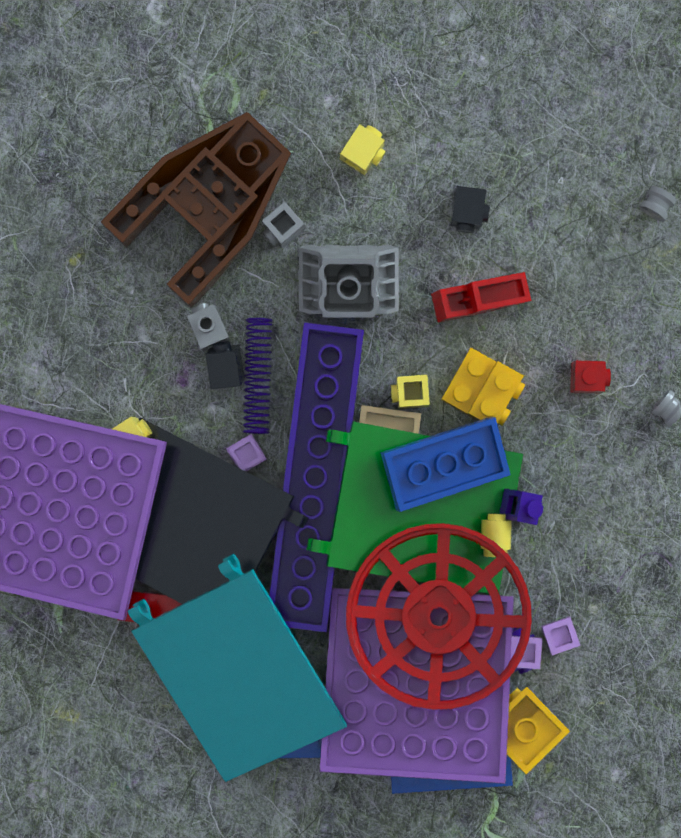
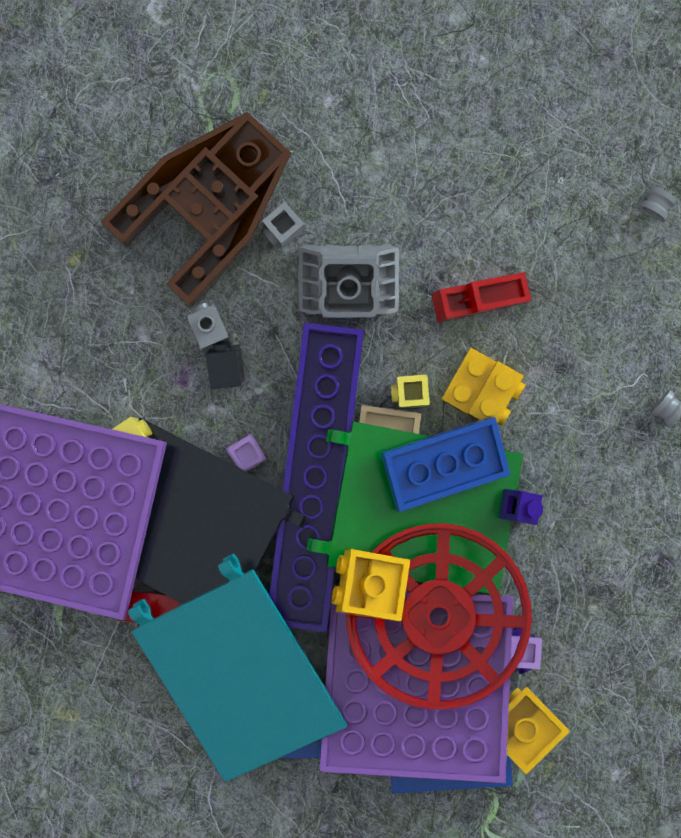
dark purple piece [243,318,273,434] -> none
light yellow brick [340,124,386,176] -> none
black brick [450,186,490,233] -> none
light yellow brick [480,514,512,557] -> none
lavender plate [541,616,580,655] -> none
red brick [570,360,611,394] -> none
none -> yellow plate [331,549,410,622]

